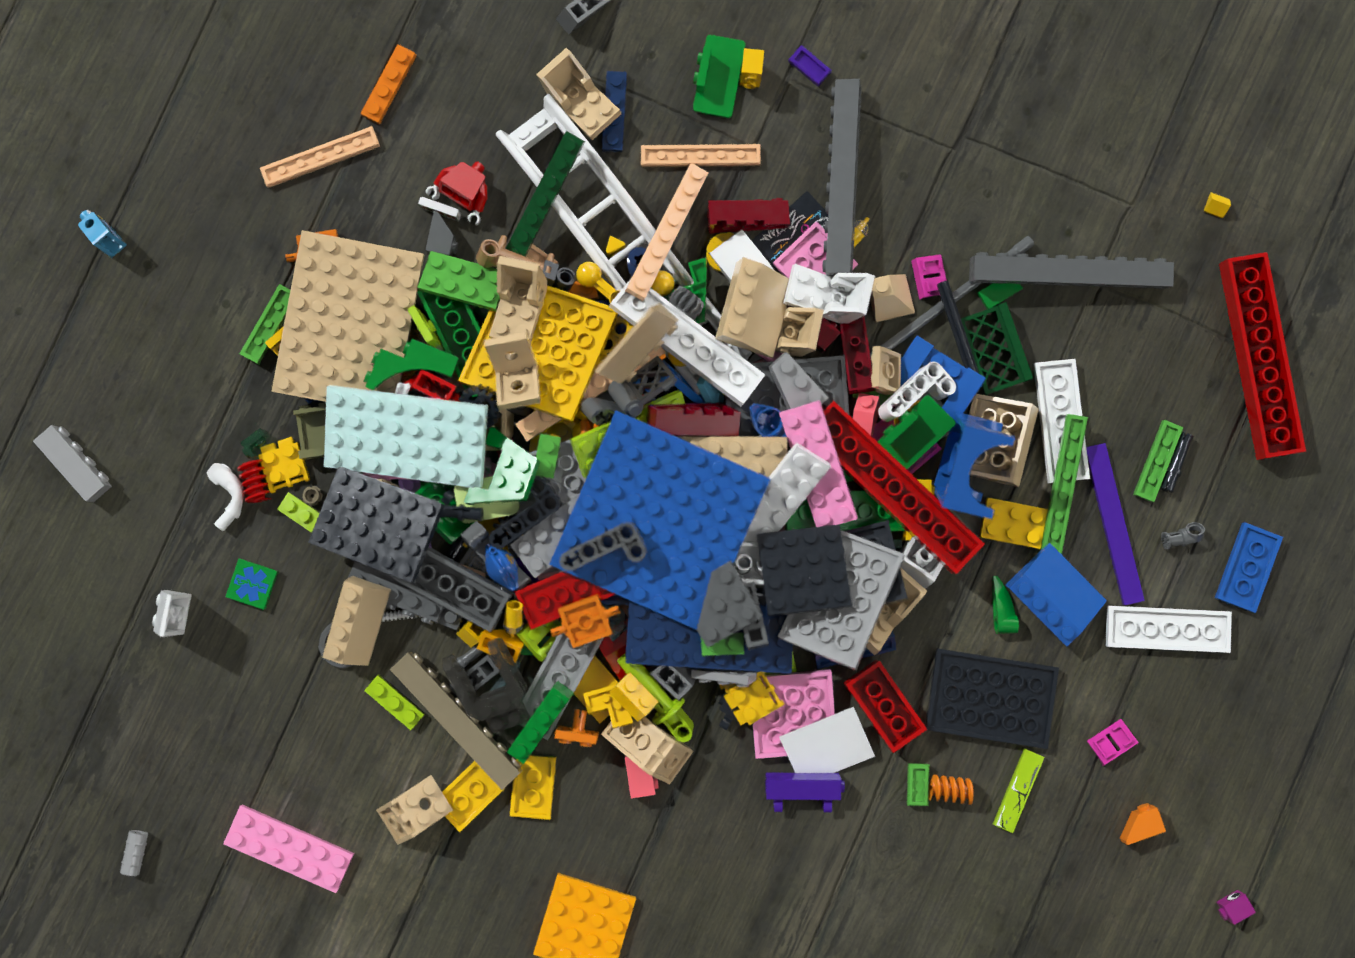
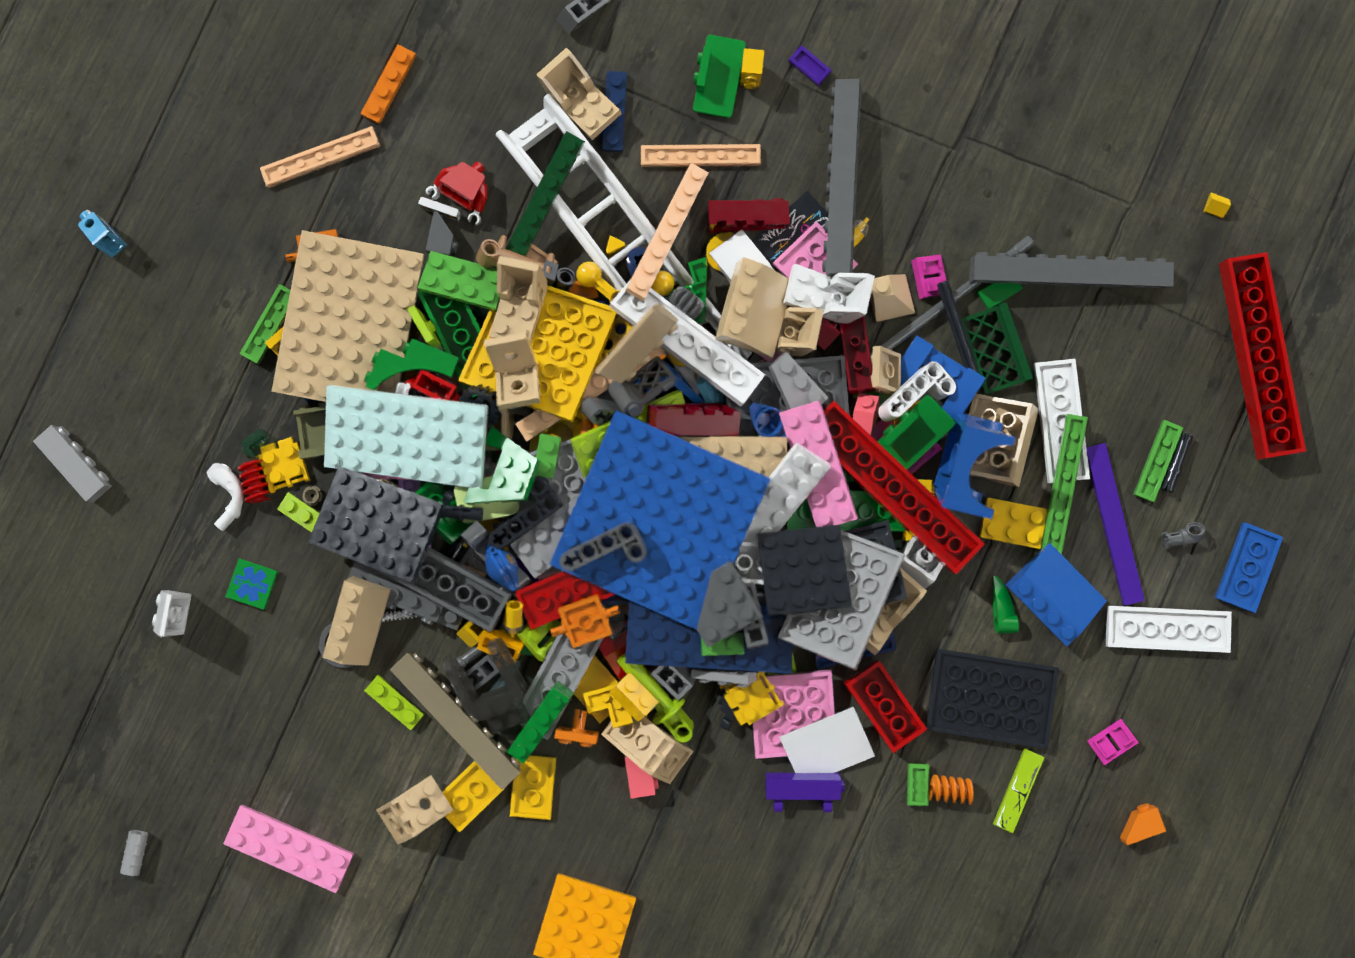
magenta brick [1217,890,1256,925] -> none

